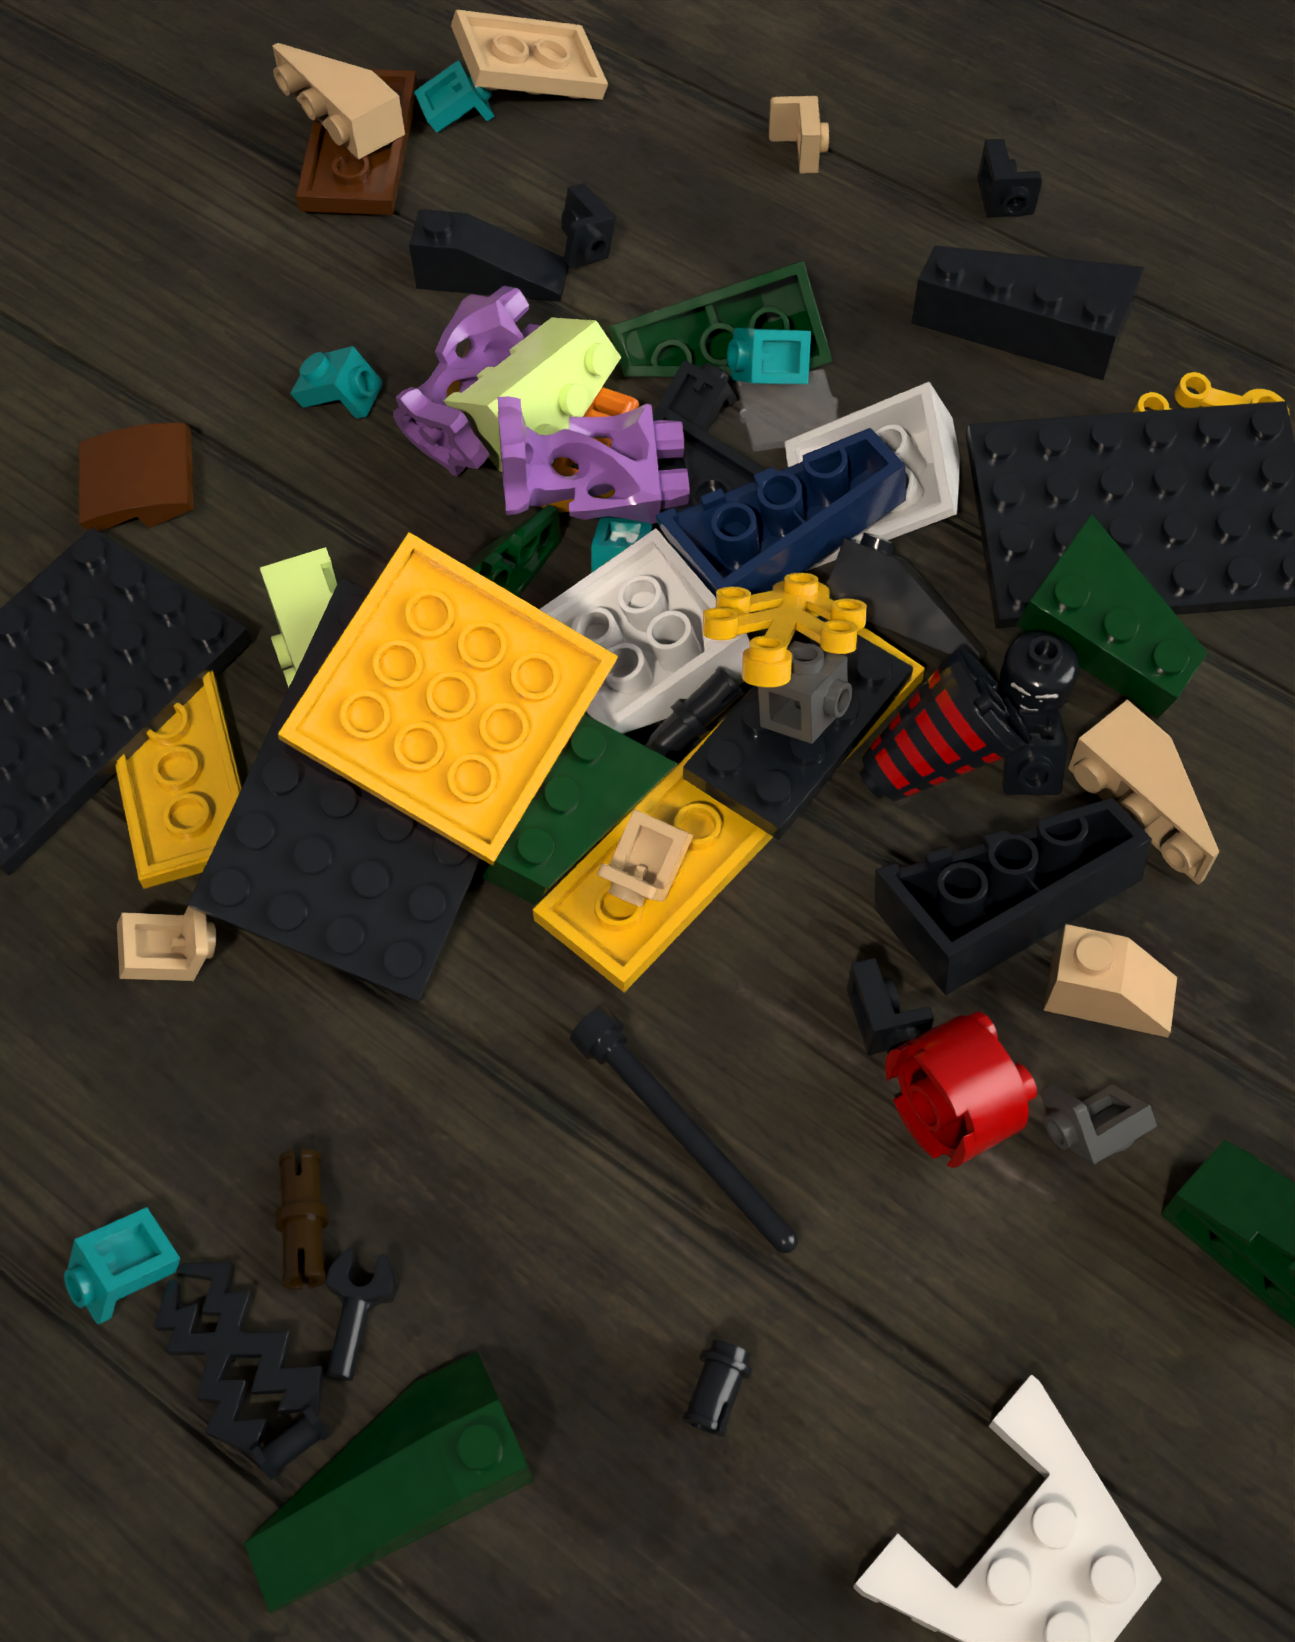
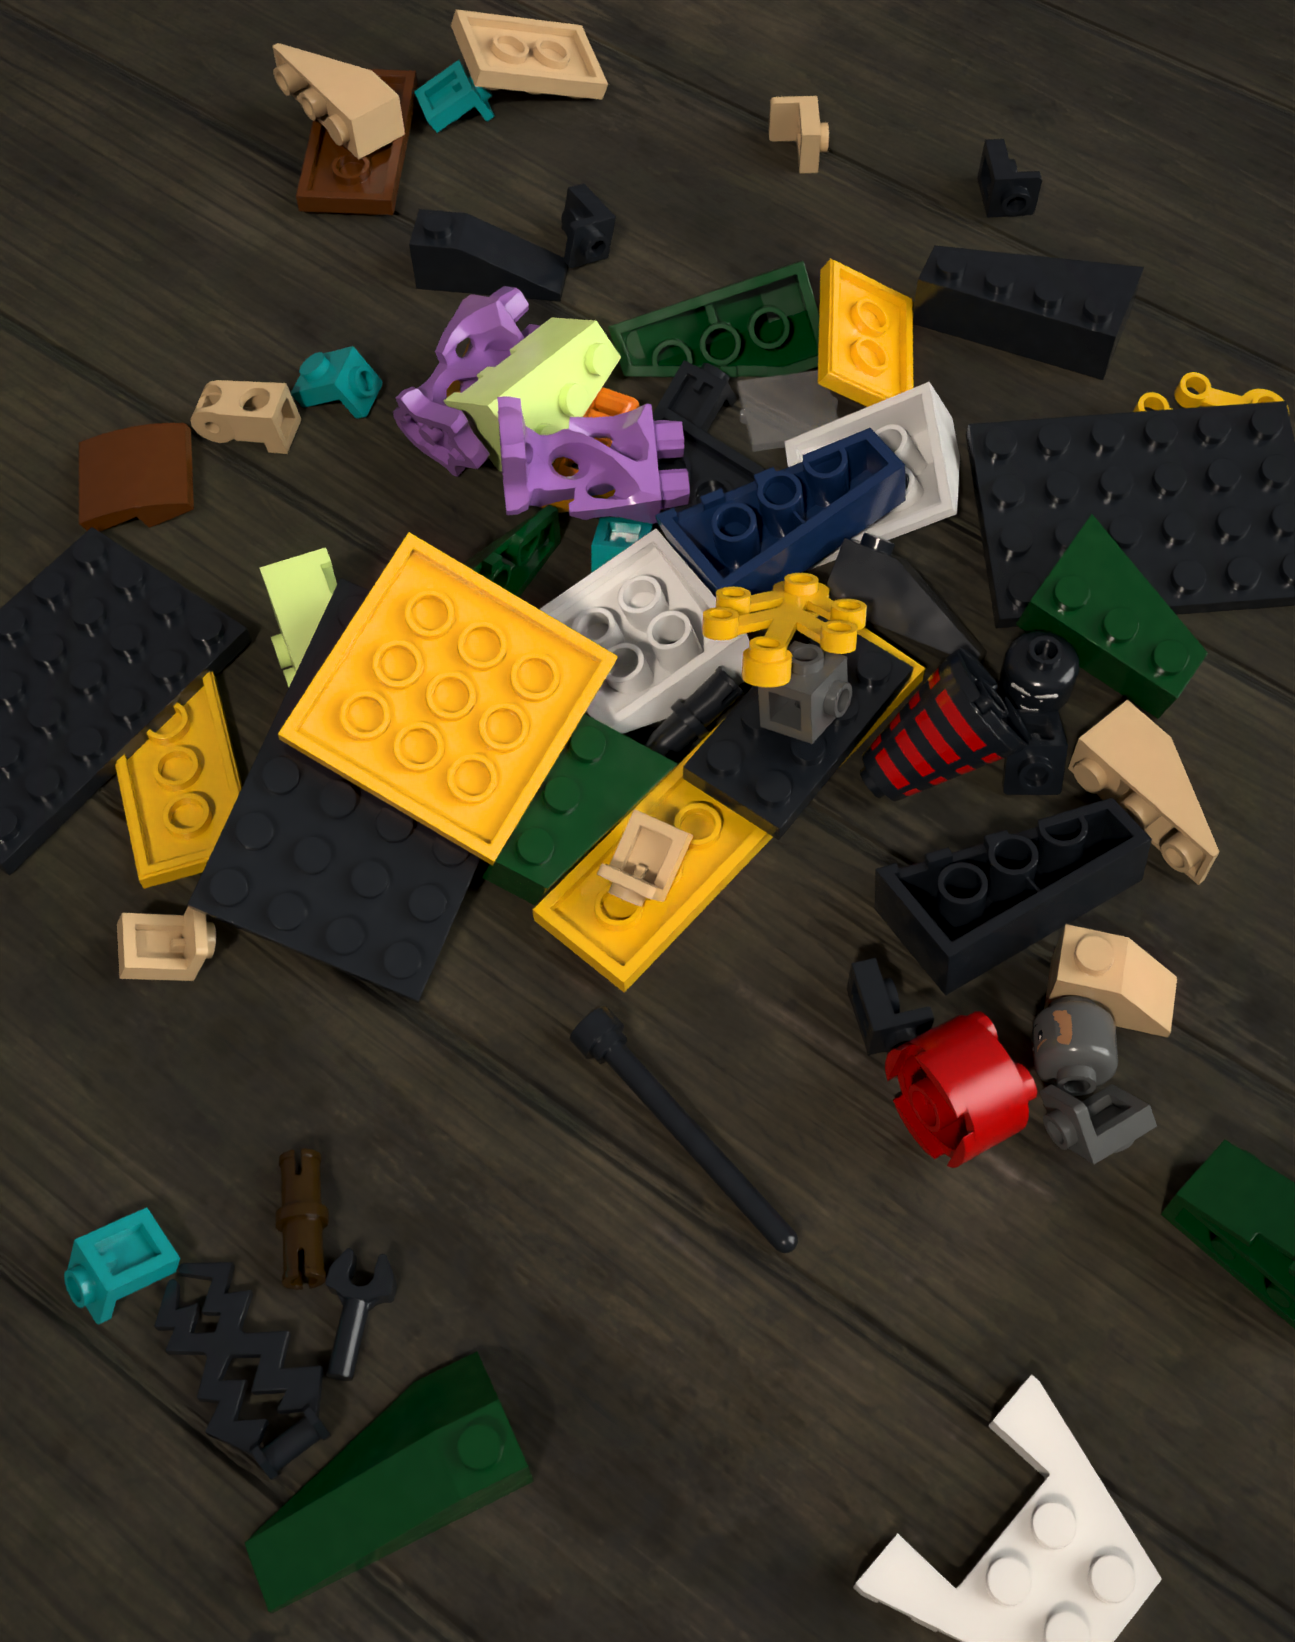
black pin [682,1340,753,1437] -> none
teal bracket [727,328,811,384] -> none
none -> tan leg [190,380,302,454]
none -> yellow tile [818,259,913,407]
none -> dark grey head [1032,996,1118,1096]

